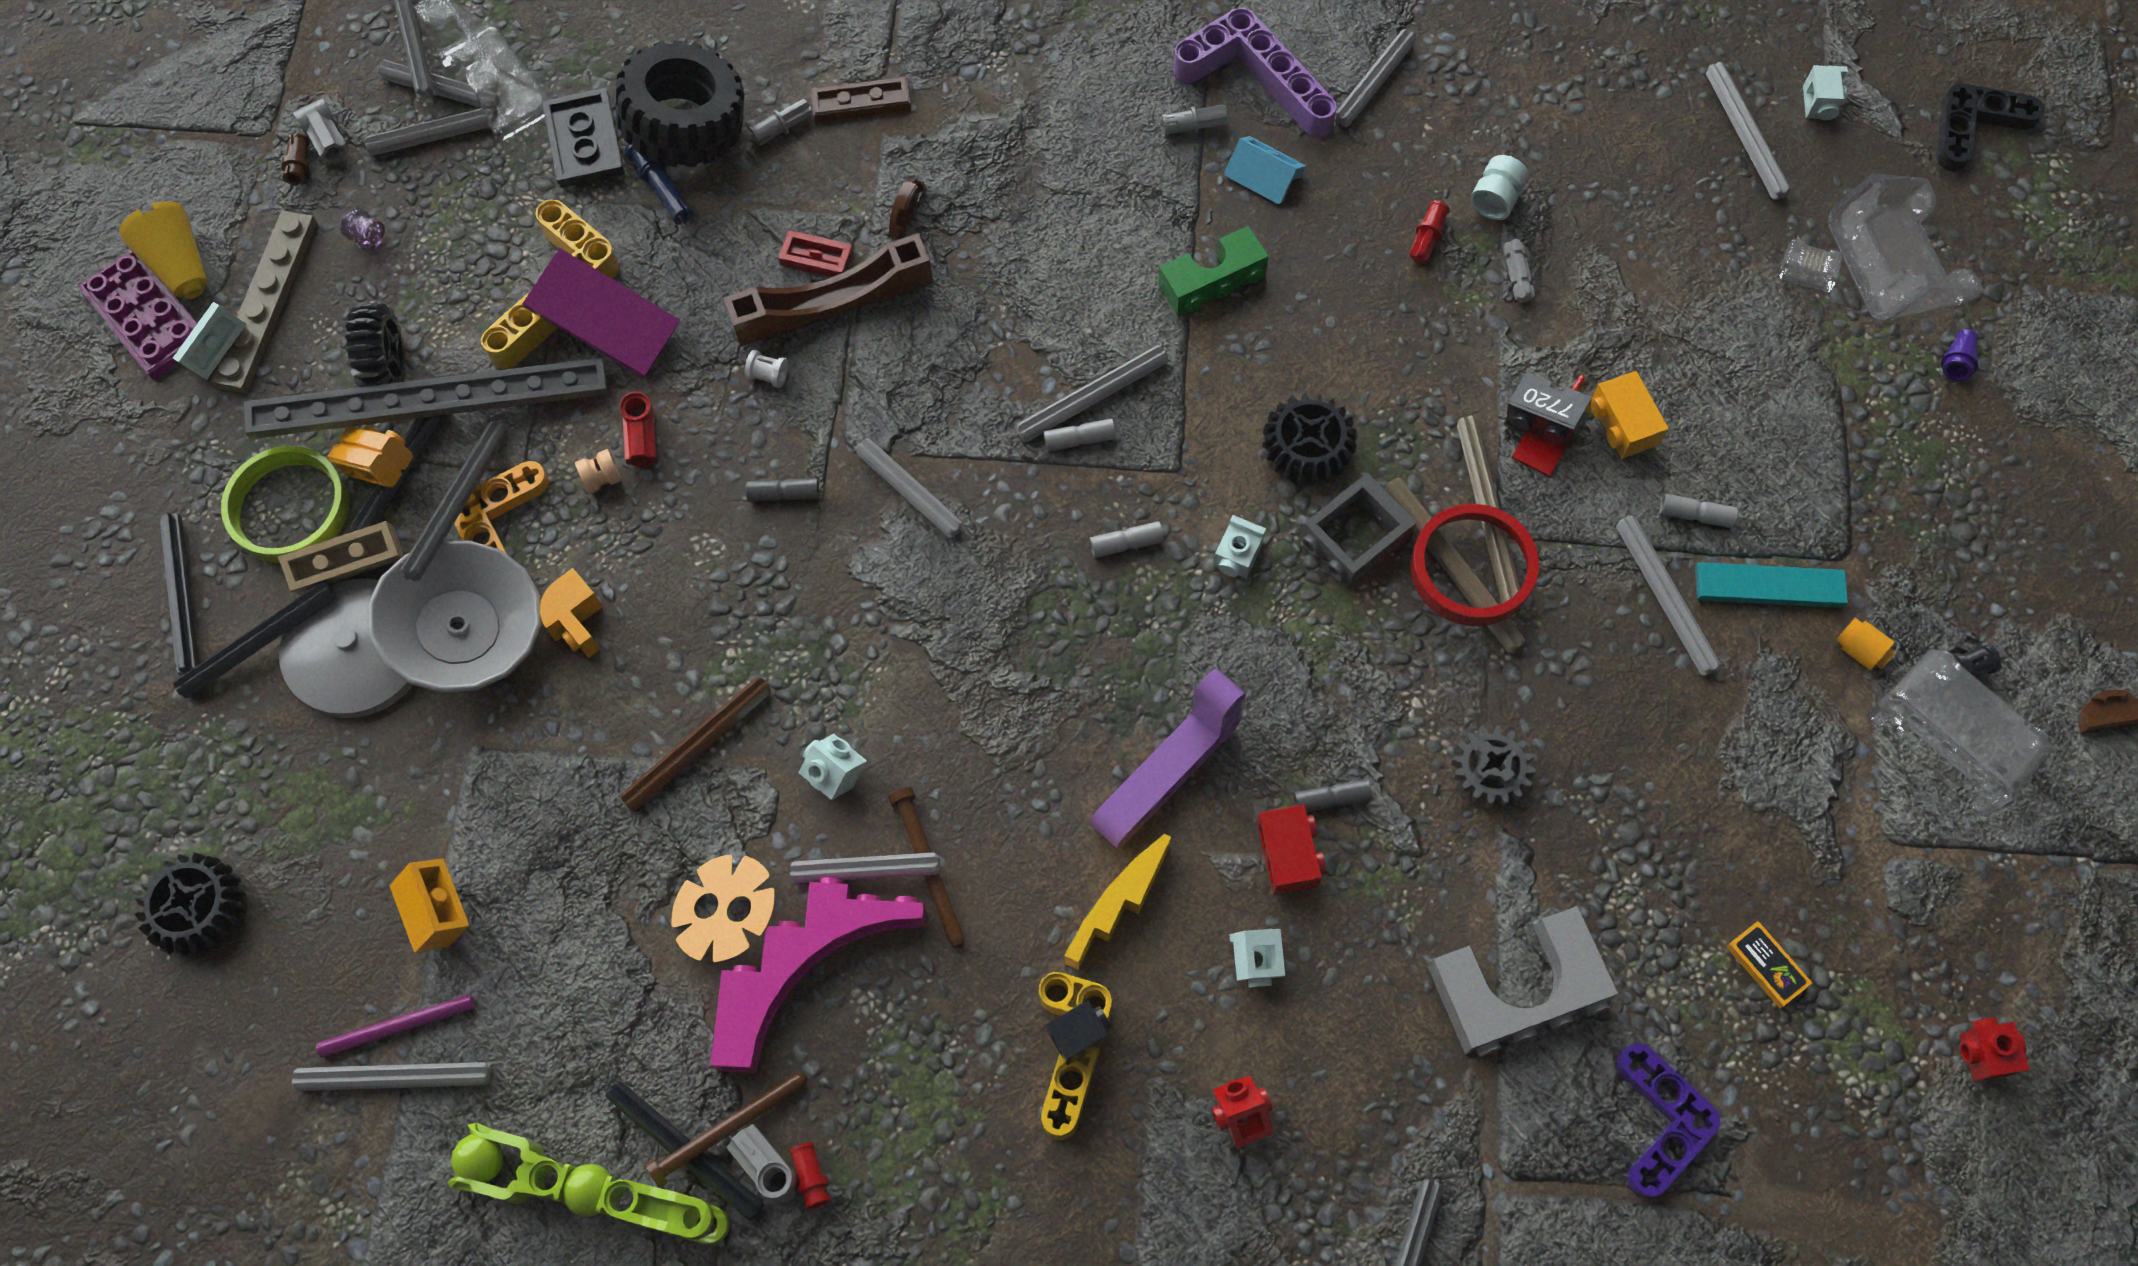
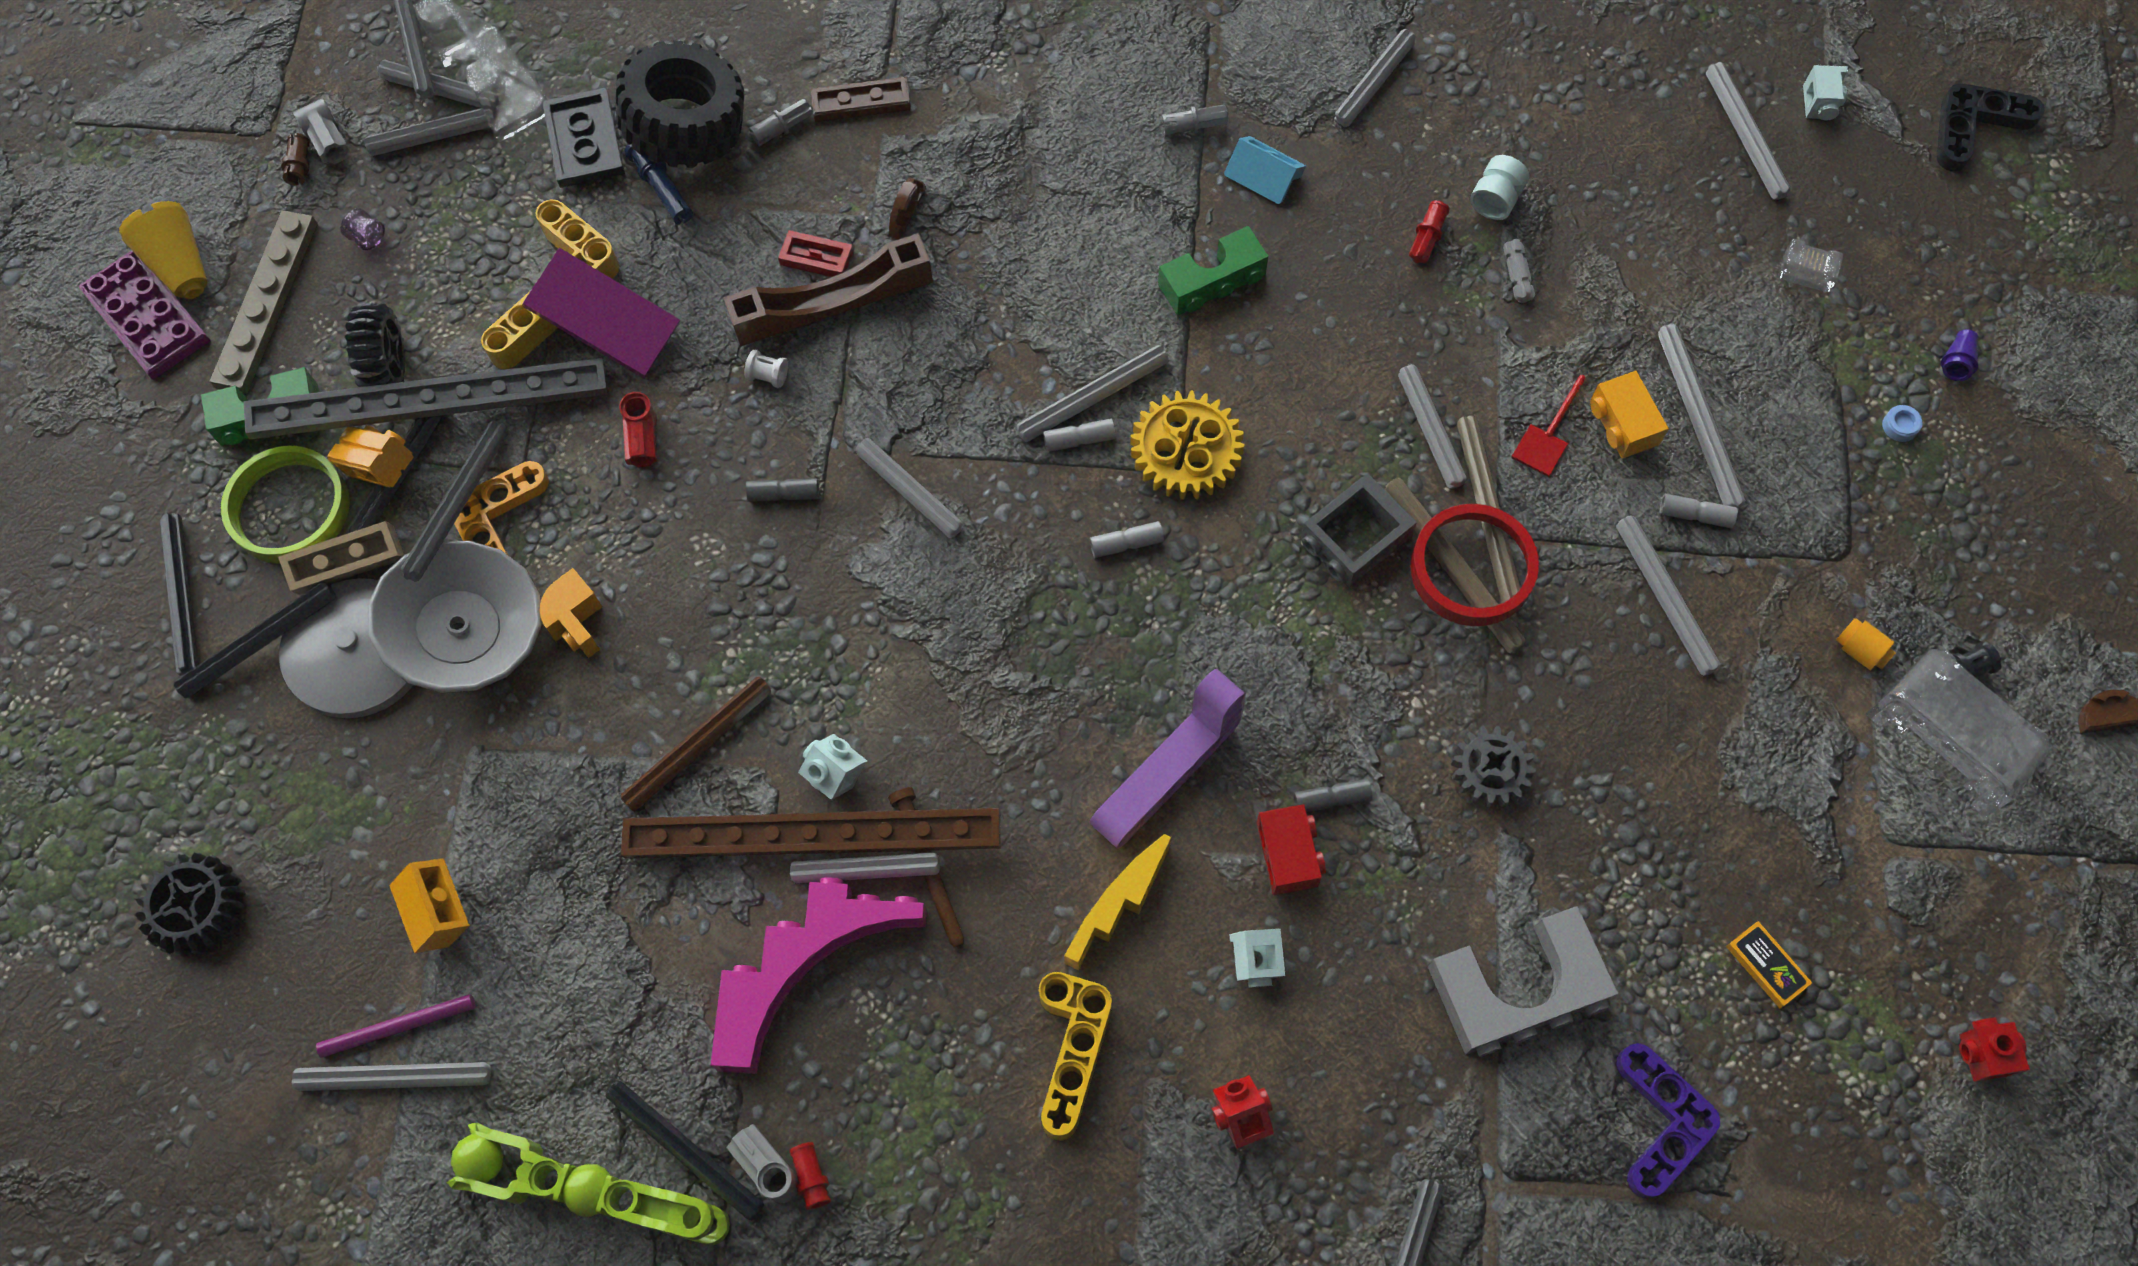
light aqua panel [173,302,246,380] -> none
light nougat wheel [575,449,622,494] -> none
reddish brown bar [644,1072,807,1188] -> none
light orange piece [672,854,774,962] -> none
black brick [1046,1000,1111,1066] -> none
medium lavender beam [1174,8,1337,138] -> none
light aqua brick [1214,515,1266,579] -> none
black gear [1262,392,1358,486] -> none
brick [1506,372,1592,448] -> none
teal tile [1695,562,1848,608] -> none
clear windscreen [1828,173,1984,321] -> none
none -> arch [201,367,319,446]
none -> reddish brown plate [621,808,1001,859]
none -> yellow gear [1130,390,1245,500]
none -> light grey axle [1398,364,1467,489]
none -> light grey axle [1658,324,1746,509]
none -> light blue tile [1882,405,1923,442]

